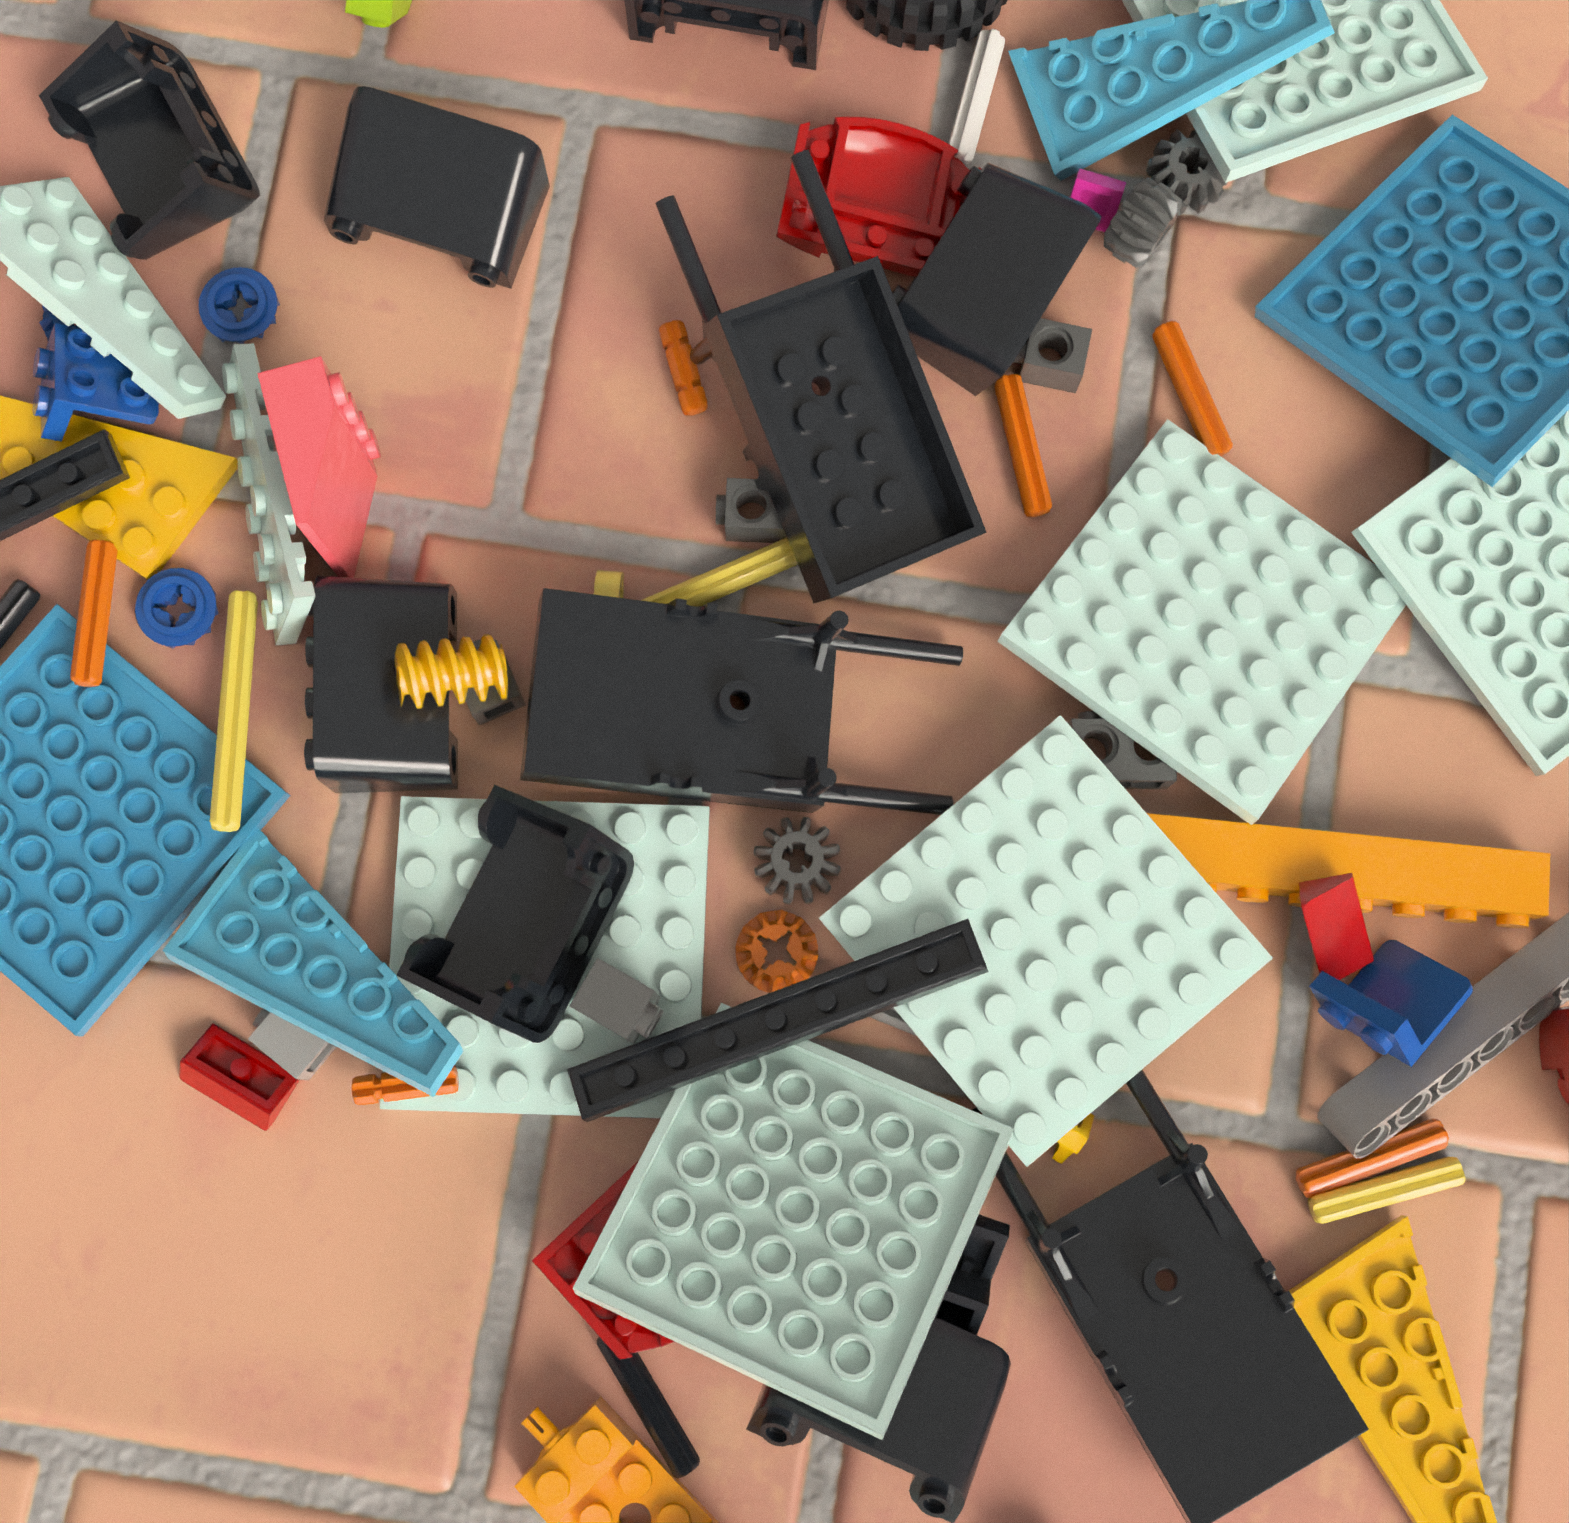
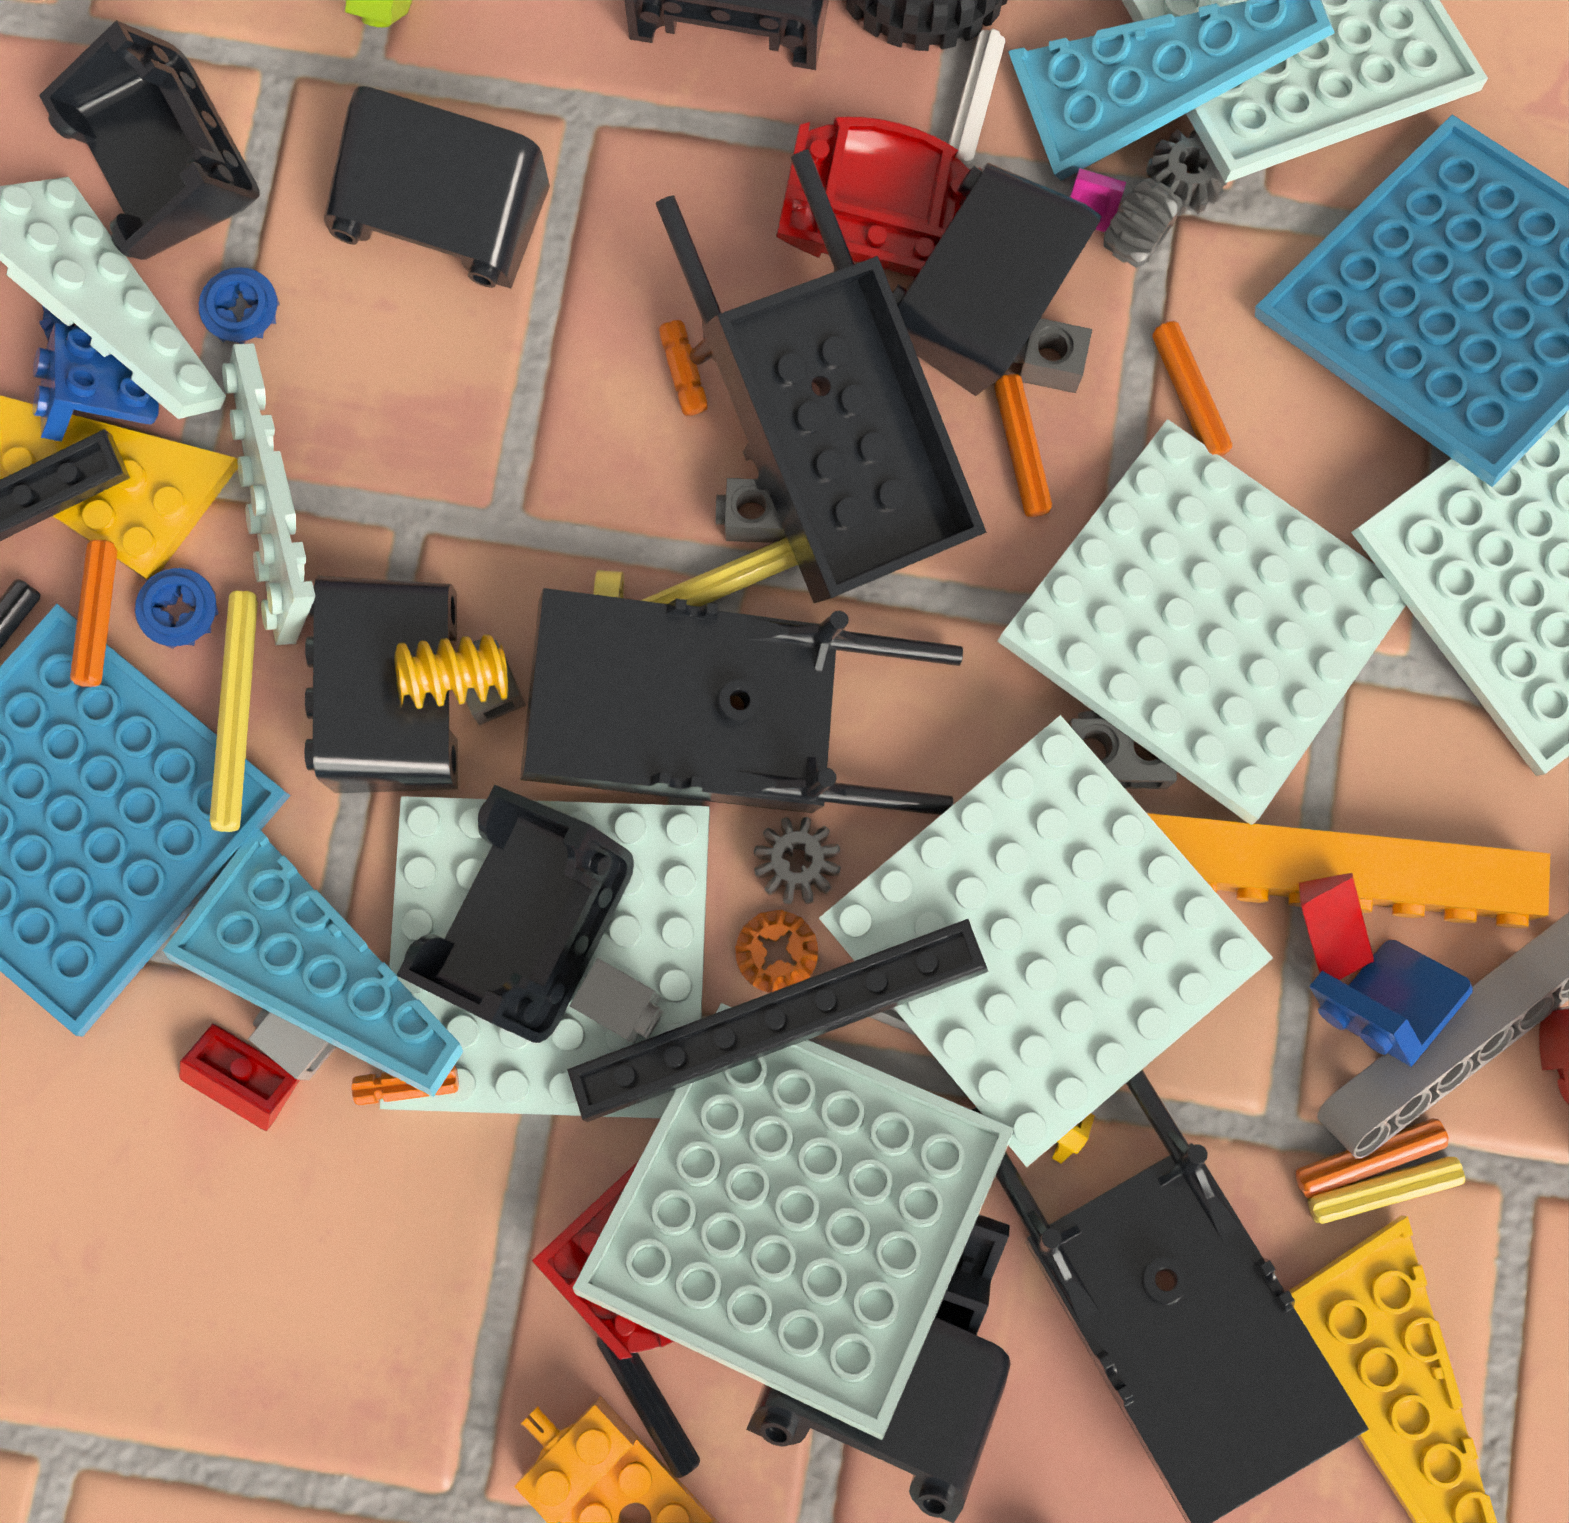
coral slope [257,356,381,578] -> none

